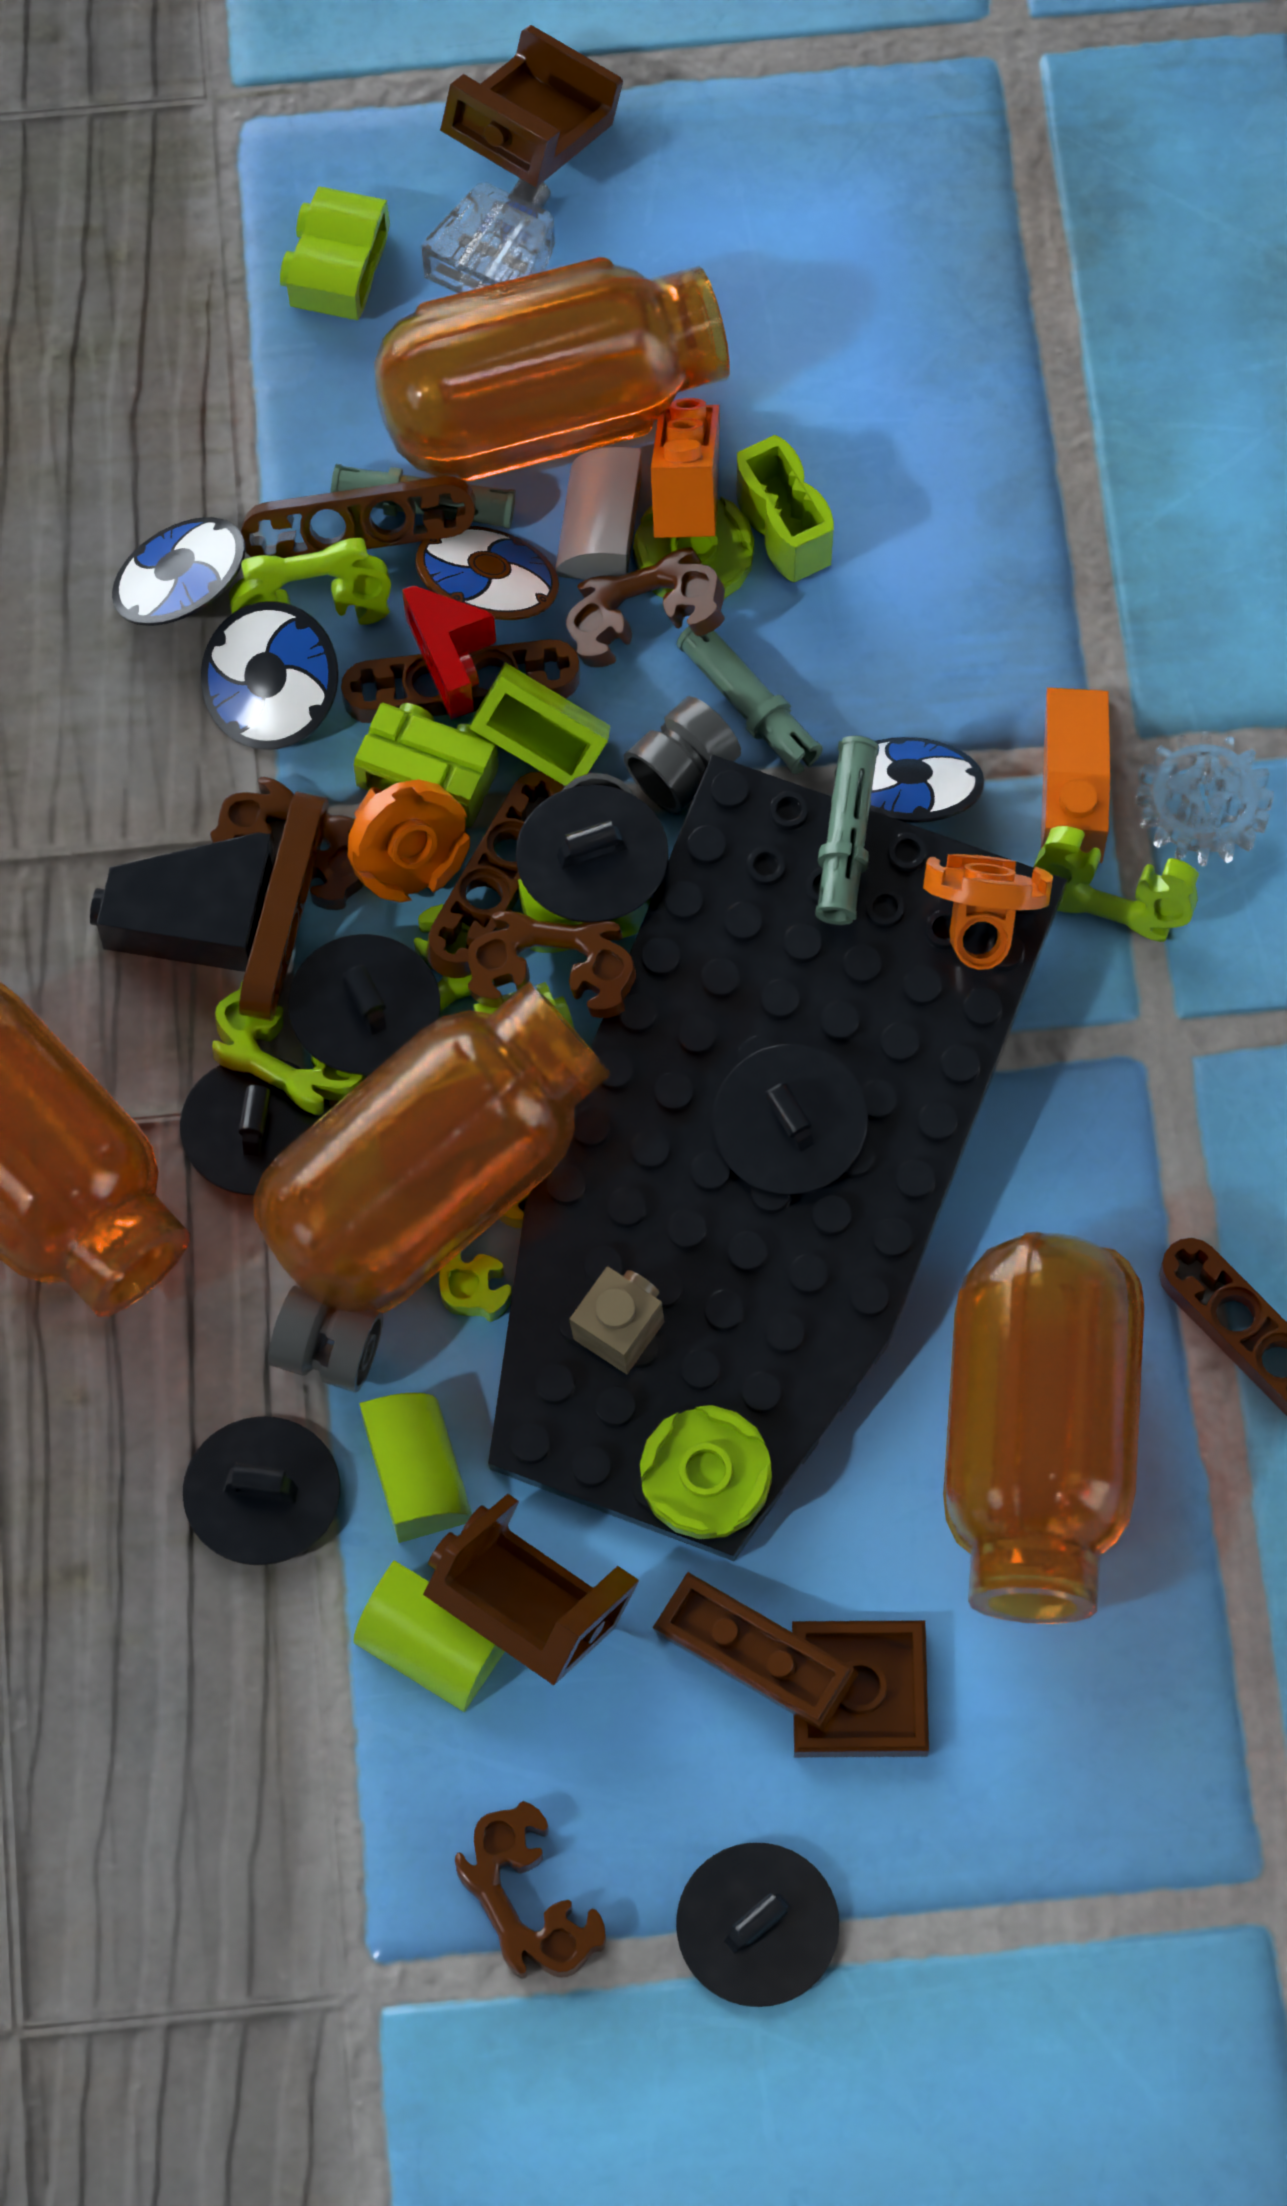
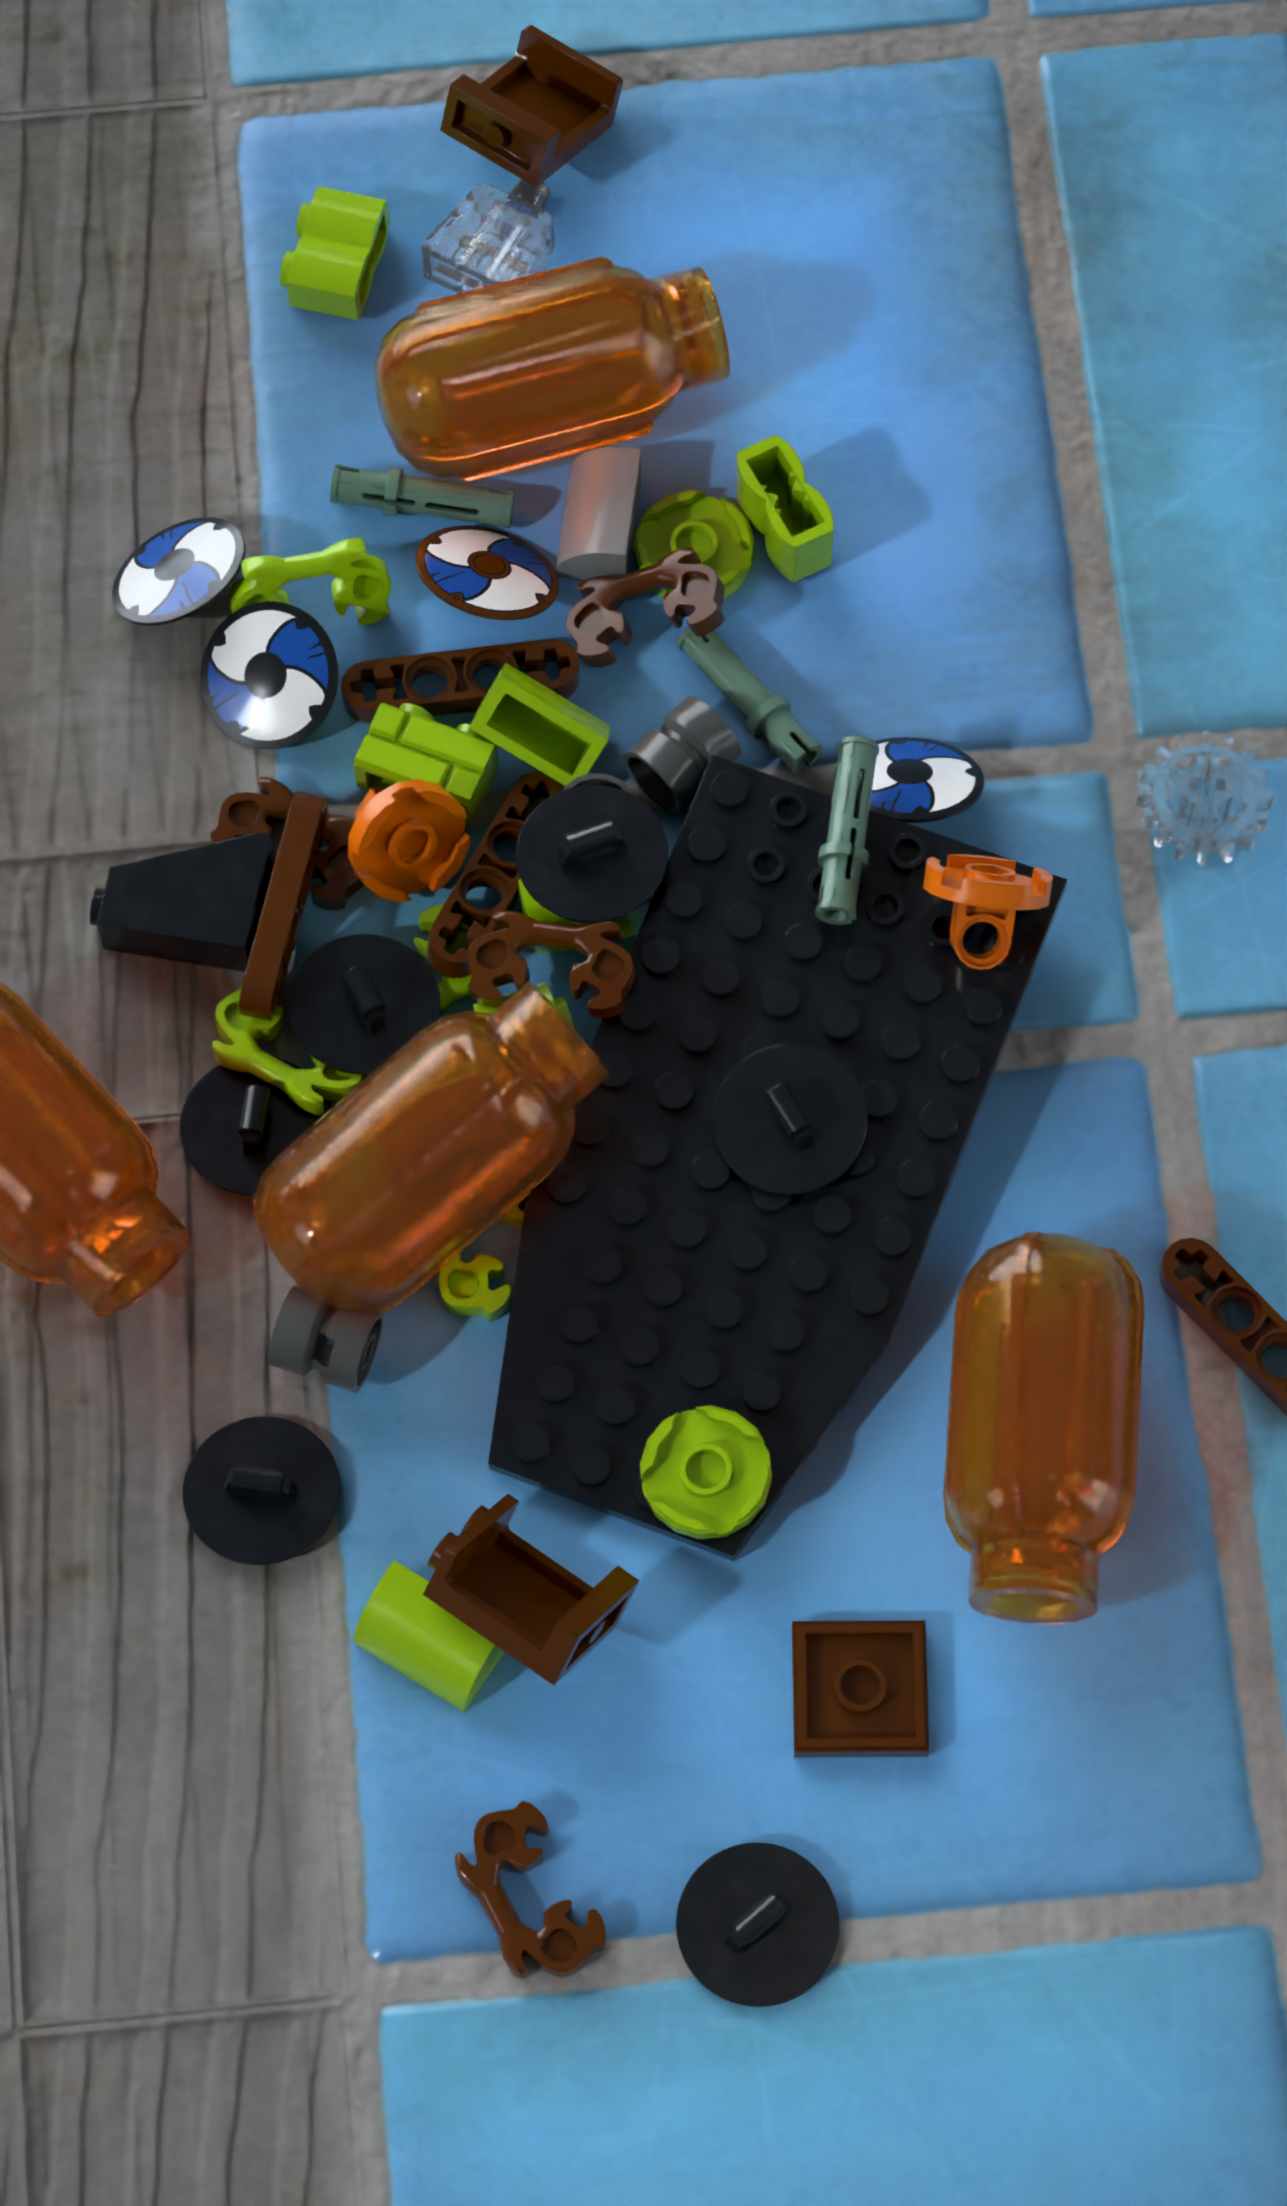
reddish brown beam [241,476,476,558] -> none
lime brick [359,1393,472,1543] -> none
red slope [402,585,496,720] -> none
dark tan brick [569,1266,664,1374] -> none
orange slope [651,398,720,538] -> none
reddish brown tile [652,1572,858,1731] -> none
lime helmet [1033,826,1199,942] -> none
orange slope [1040,687,1110,863] -> none

